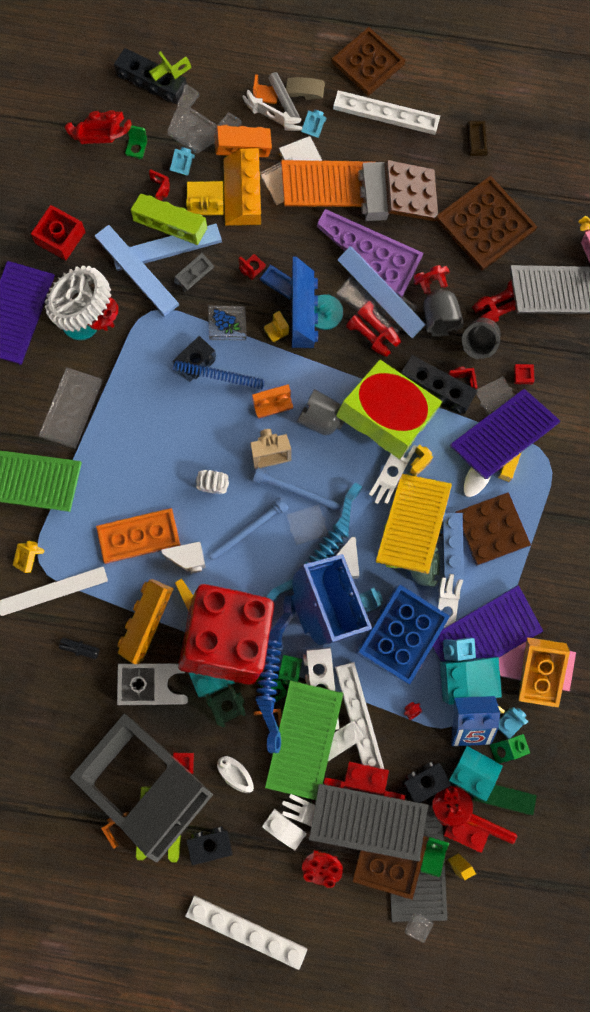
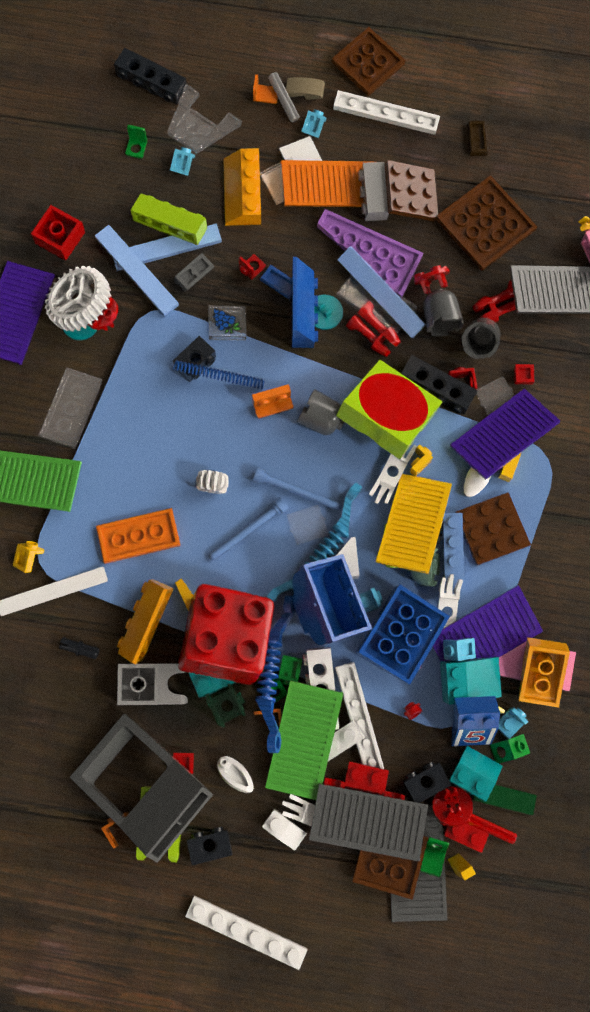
red plate [65,110,131,144] -> none
lime bracket [149,51,191,81] -> none
red bracket [149,169,170,201] -> none
white slope [162,542,206,573] -> none
yellow hinge [186,181,223,215] -> none
orange brick [214,125,272,157] -> none
white piece [243,90,302,131] -> none
tan brick [250,429,291,470] -> none
yellow bracket [264,311,289,342] -> none
red plate [302,850,343,888] -> none
clear tile [405,912,433,943] -> none

